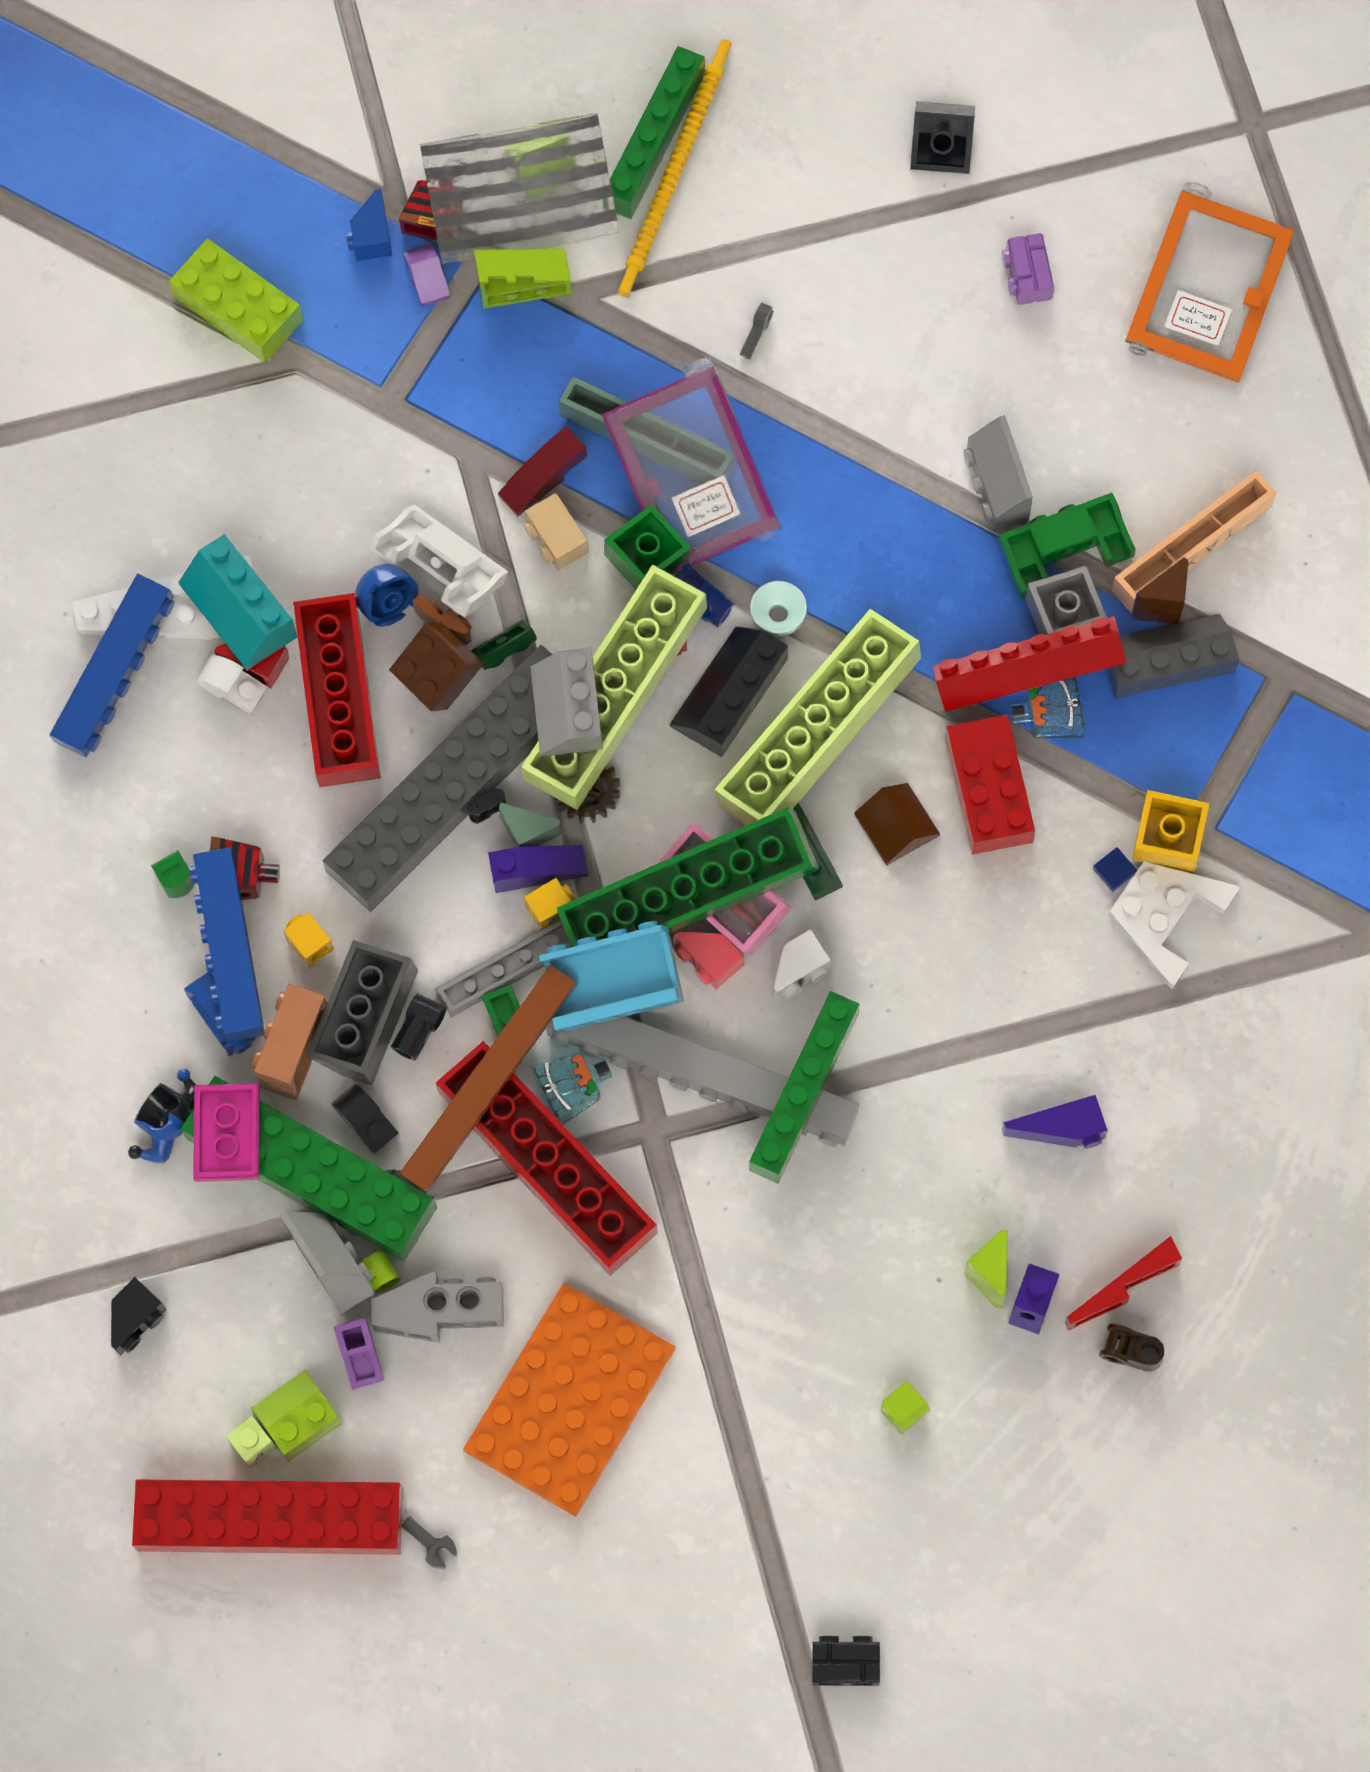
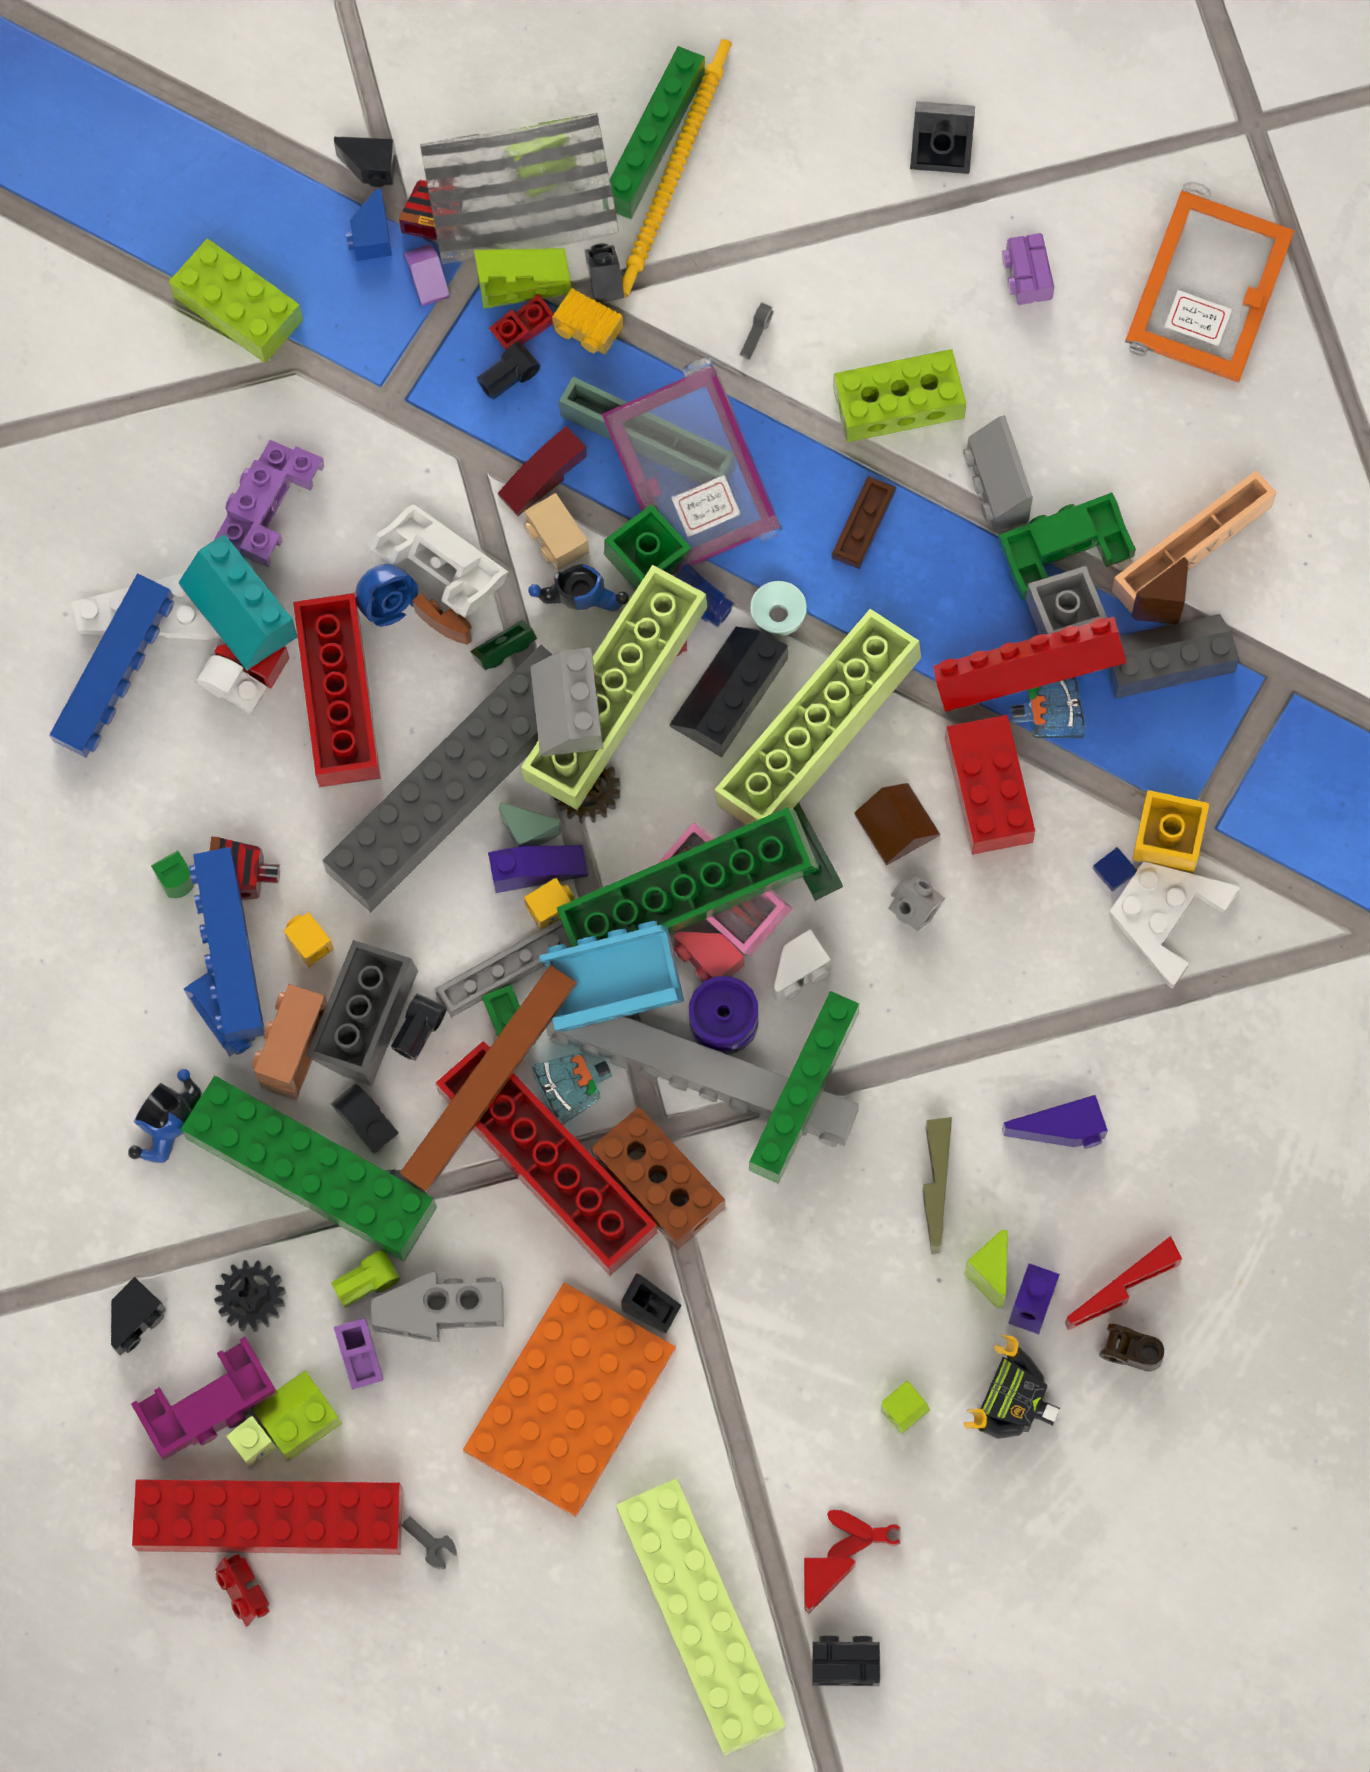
dark pink tile [193,1083,260,1182] -> none
light grey slope [280,1212,374,1314] -> none
reddish brown brick [389,622,484,712] -> none
black piece [467,789,506,824] -> none
none -> magenta bracket [131,1336,278,1461]
none -> medium lavender bracket [214,440,324,567]
none -> black gear [214,1260,286,1332]
none -> red hinge [215,1554,270,1627]
none -> black slope [334,136,396,187]
none -> black piece [477,342,541,400]
none -> red slope [489,294,554,350]
none -> black piece [528,564,629,611]
none -> yellow brick [552,288,623,355]
none -> black slope [584,243,624,302]
none -> dark orange brick [591,1106,726,1250]
none -> yellowish green brick [616,1478,785,1756]
none -> black slope [621,1273,682,1333]
none -> dark purple wheel [689,976,758,1055]
none -> red slope [804,1557,856,1614]
none -> red piece [827,1510,901,1558]
none -> reddish brown tile [832,476,896,569]
none -> lime brick [833,349,966,443]
none -> light grey brick [888,876,945,931]
none -> olive slope [922,1117,952,1254]
none -> black torso [964,1334,1060,1439]

